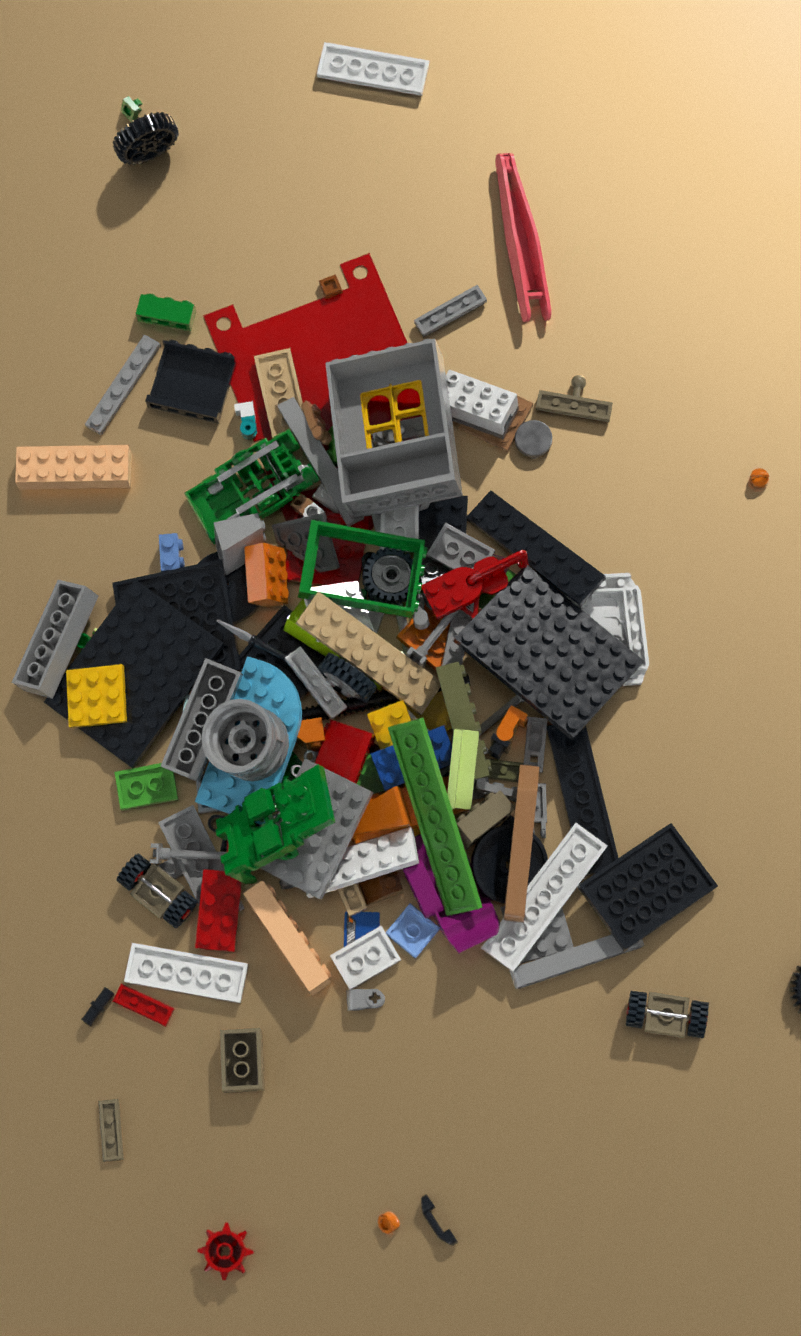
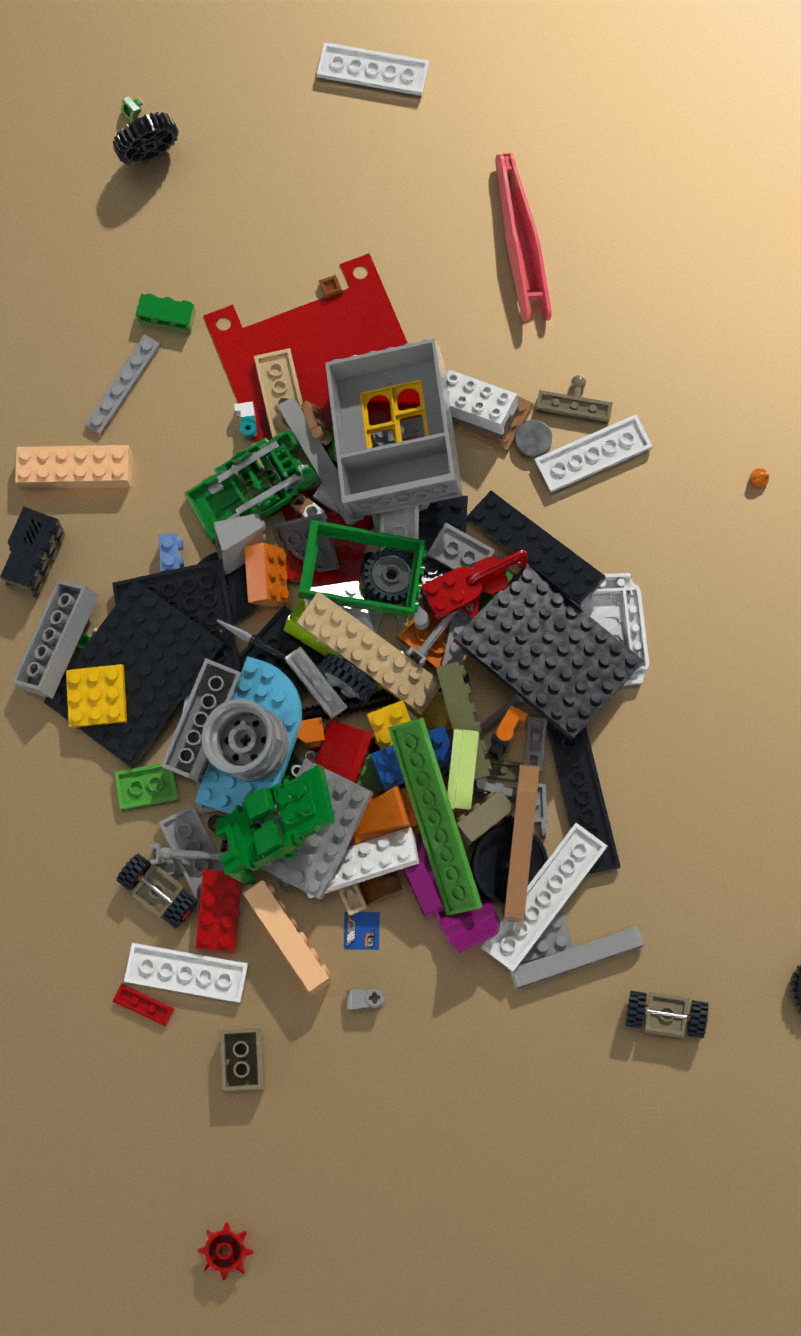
black pin [81,987,114,1027] -> none
dark tan tile [98,1099,124,1162] -> none
black panel [145,340,236,424] -> none
white plate [330,926,401,990] -> none
orange tile [378,1212,400,1234] -> none
light blue tile [386,903,440,959] -> none
light grey plate [414,285,487,338] -> none
black bar [421,1194,458,1246] -> none
black plate [577,823,718,951] -> none
none -> black piece [0,506,65,598]
none -> white plate [534,414,653,493]

